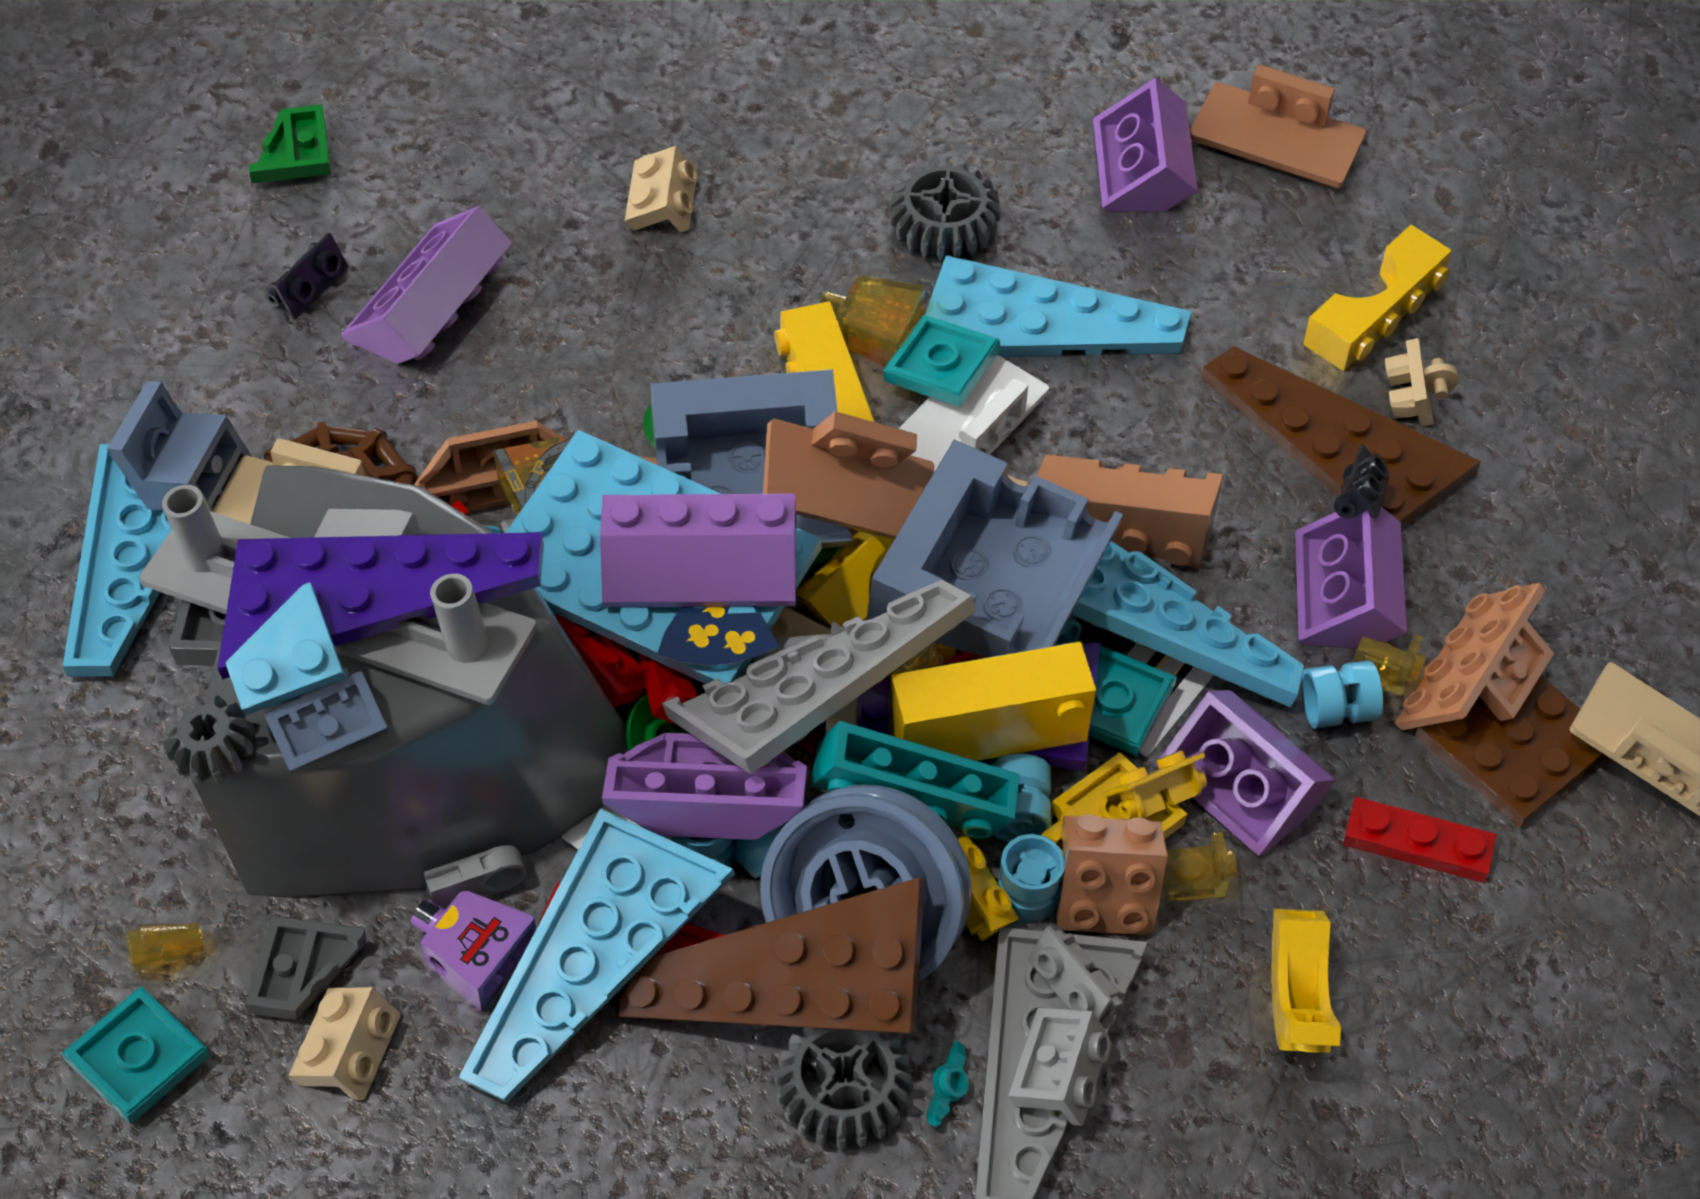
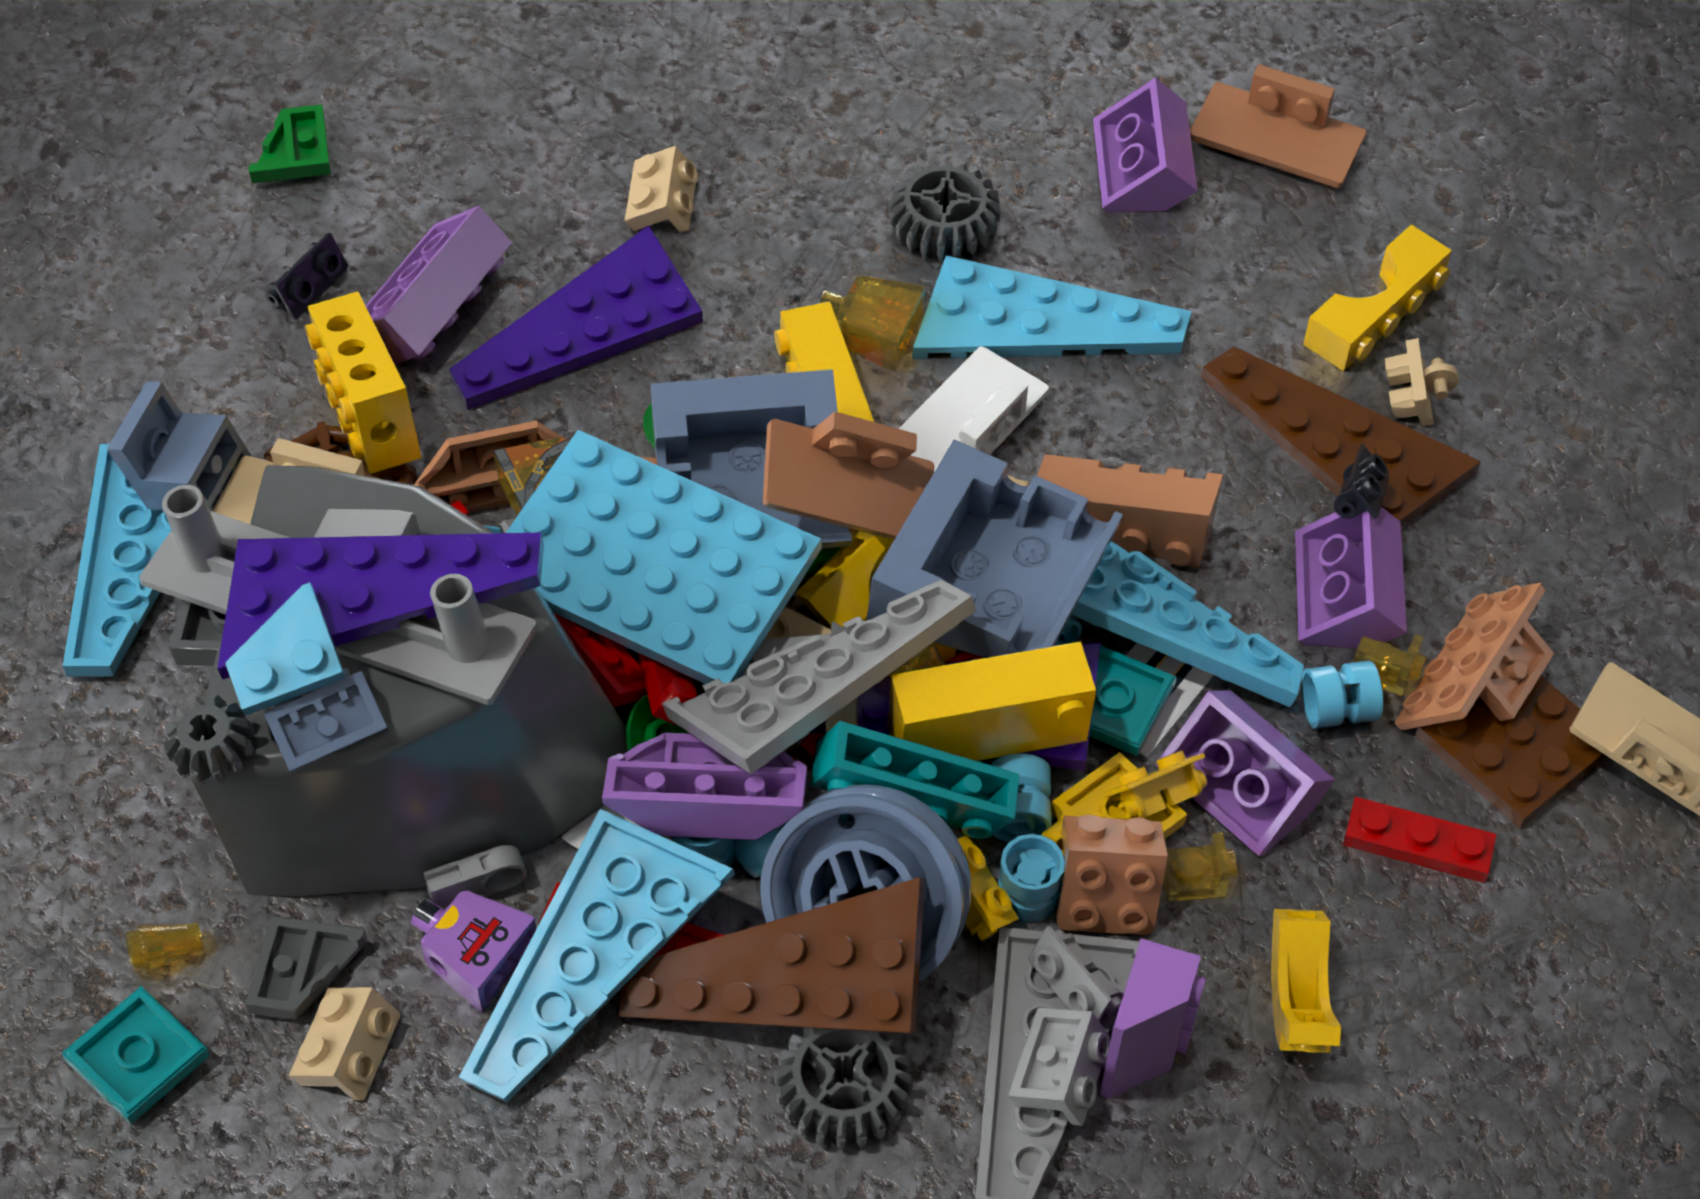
medium lavender slope [600,494,797,607] -> none
dark blue sticker [657,606,779,666] -> none
teal plate [883,315,1001,407] -> none
teal piece [926,1040,969,1127] -> none
none -> yellow brick [305,291,422,474]
none -> dark purple wing [449,226,703,410]
none -> medium lavender slope [1099,938,1206,1099]

